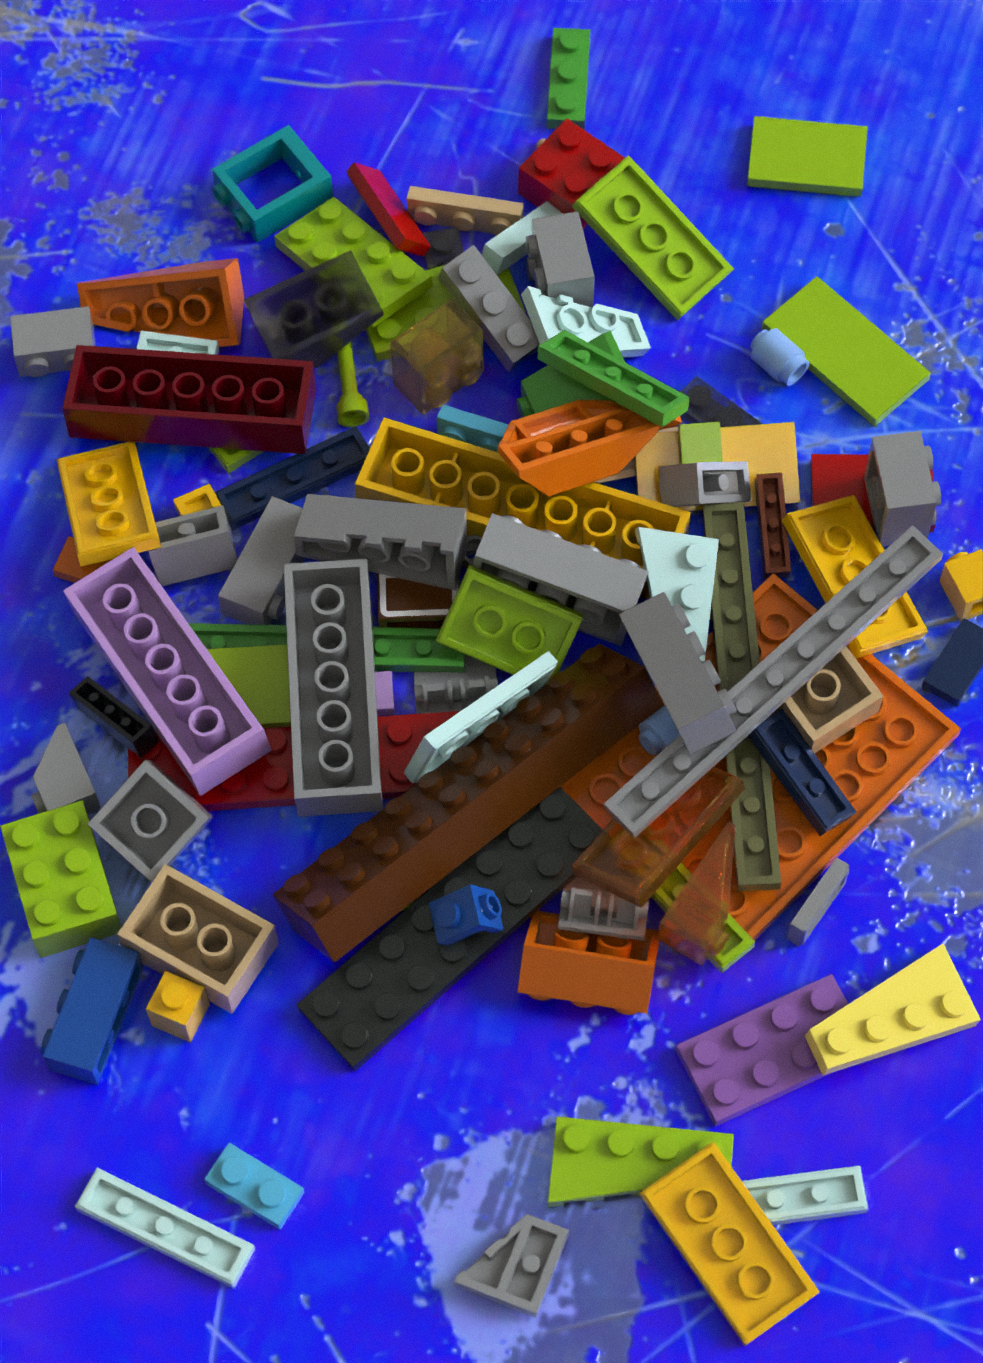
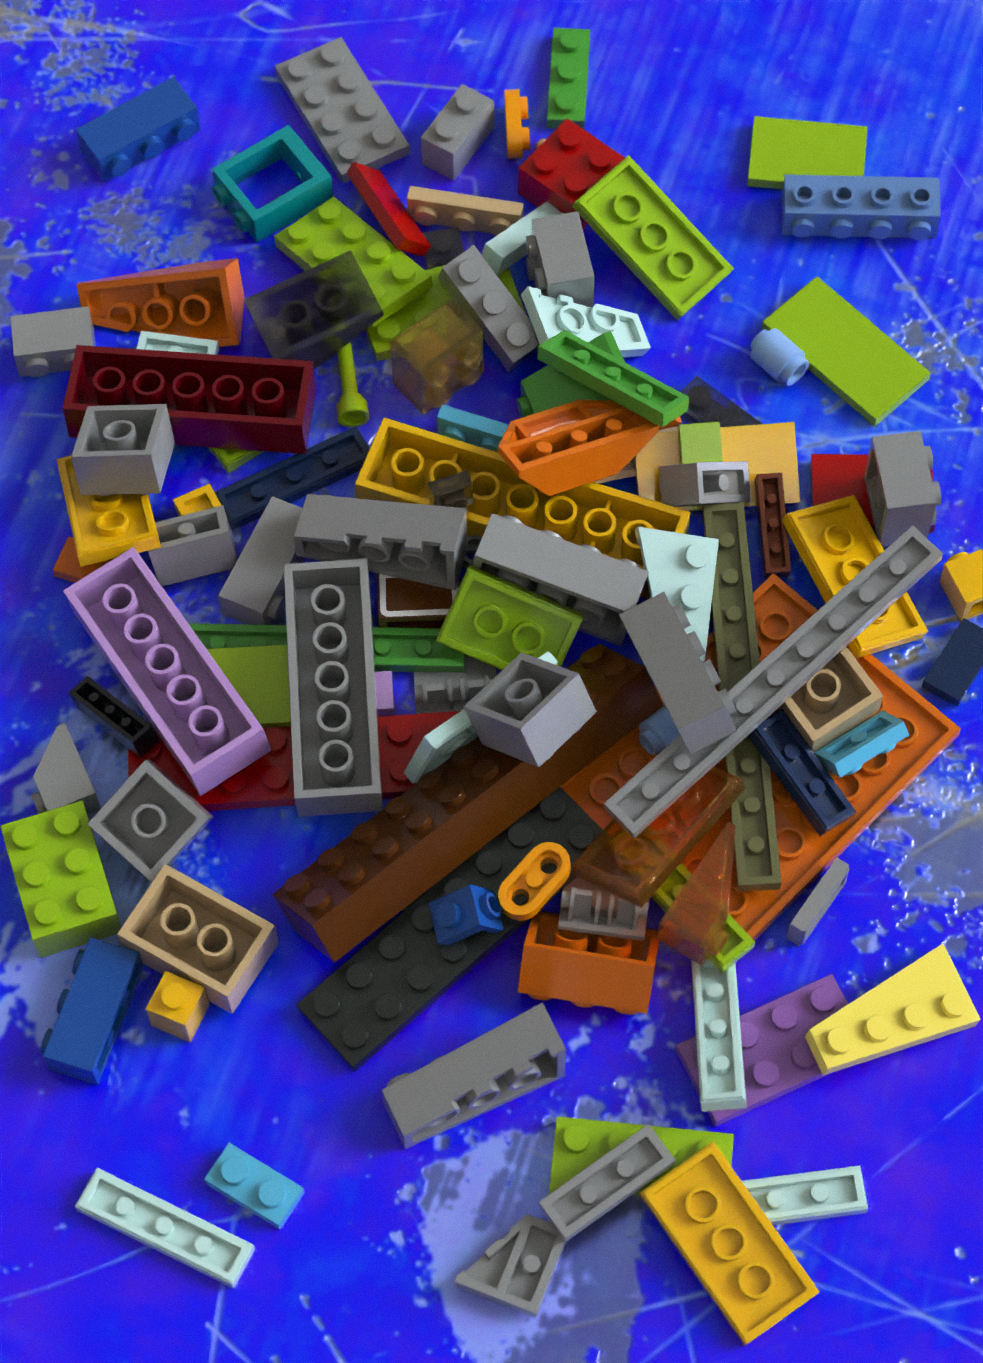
none -> light grey brick [71,404,175,496]
none -> blue brick [76,77,201,182]
none -> light grey plate [275,37,410,184]
none -> light grey wedge [382,1002,566,1149]
none -> light grey brick [421,84,494,180]
none -> clear smoke plate [428,470,473,508]
none -> light grey brick [464,652,597,767]
none -> light orange plate [498,842,571,921]
none -> light orange plate [504,89,530,159]
none -> light grey plate [539,1124,675,1242]
none -> light aqua tile [691,957,747,1112]
none -> medium blue brick [782,175,941,240]
none -> medium azure plate [814,711,909,778]

